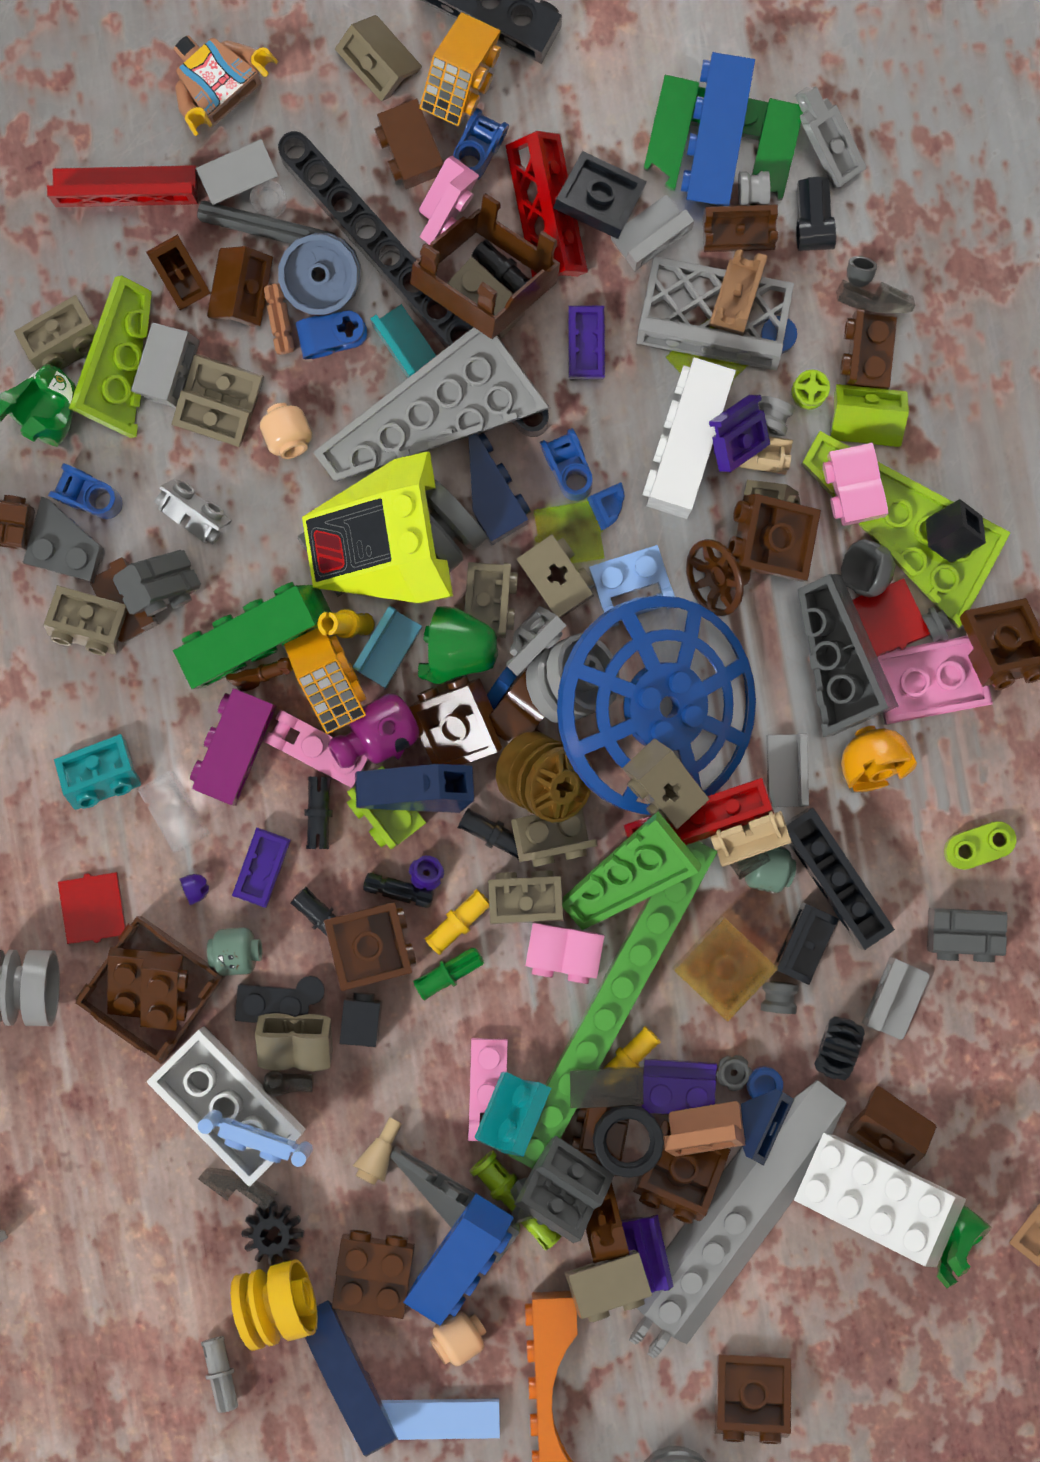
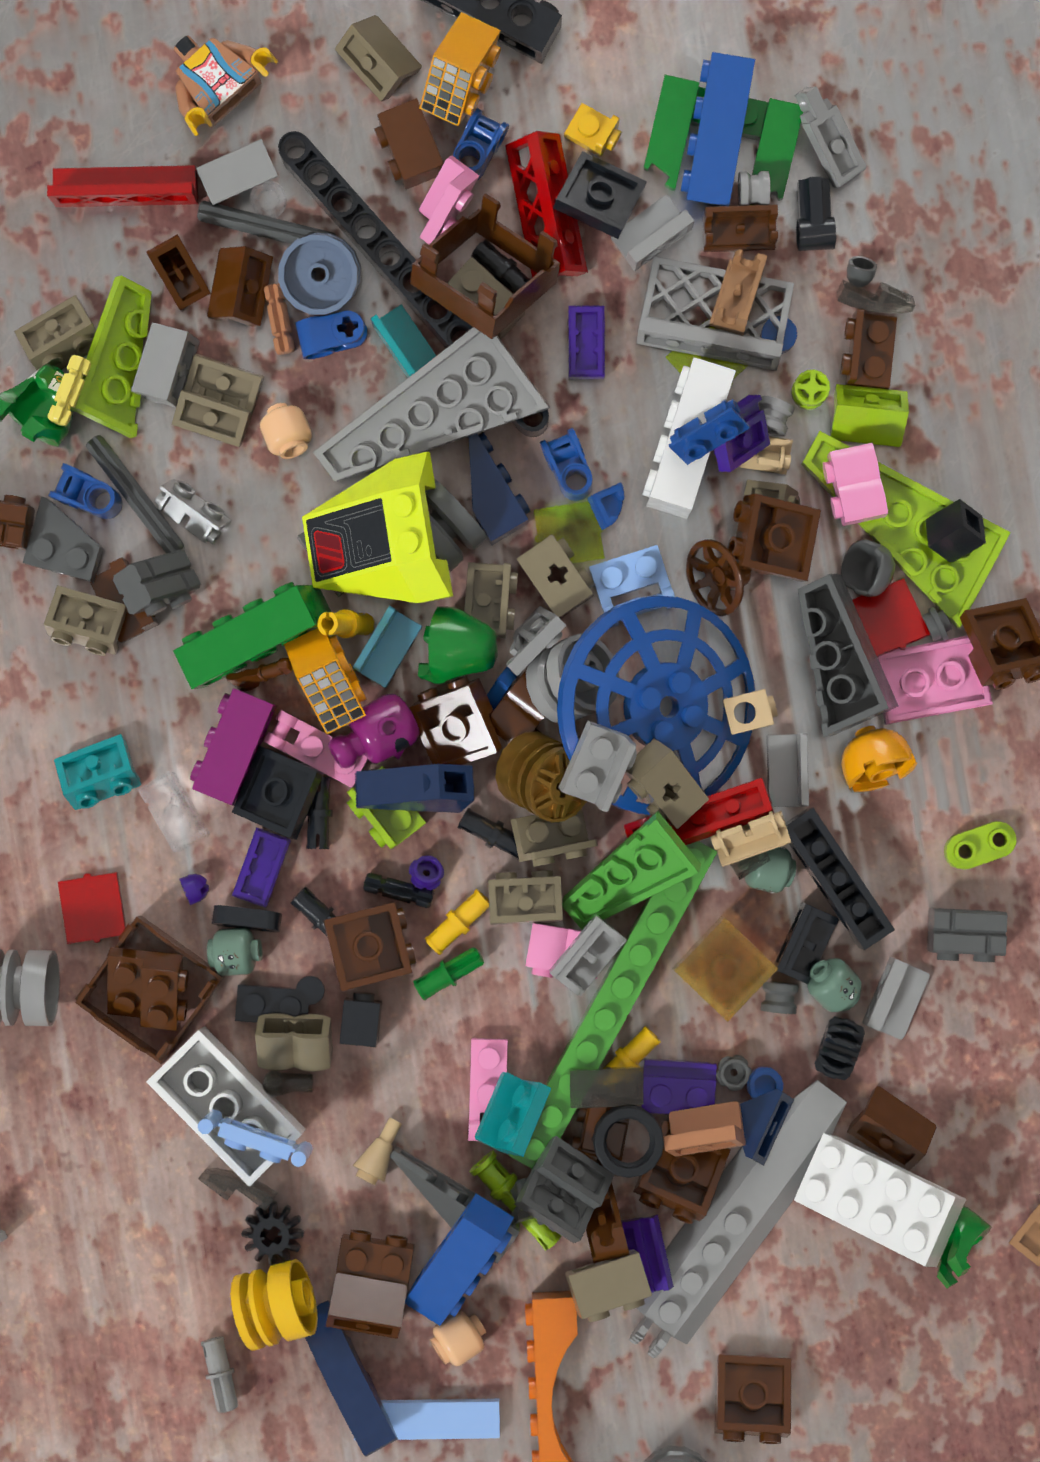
none -> light yellow axle [48,355,91,426]
none -> dark grey axle [86,435,184,554]
none -> black beam [211,905,282,933]
none -> black plate [232,746,324,840]
none -> panel [326,1273,407,1339]
none -> light grey hinge [549,914,627,997]
none -> light grey bracket [559,721,637,812]
none -> yellow bracket [564,103,622,158]
none -> blue hinge [669,399,750,465]
none -> tan bracket [723,689,778,735]
none -> sand green head [807,958,862,1012]

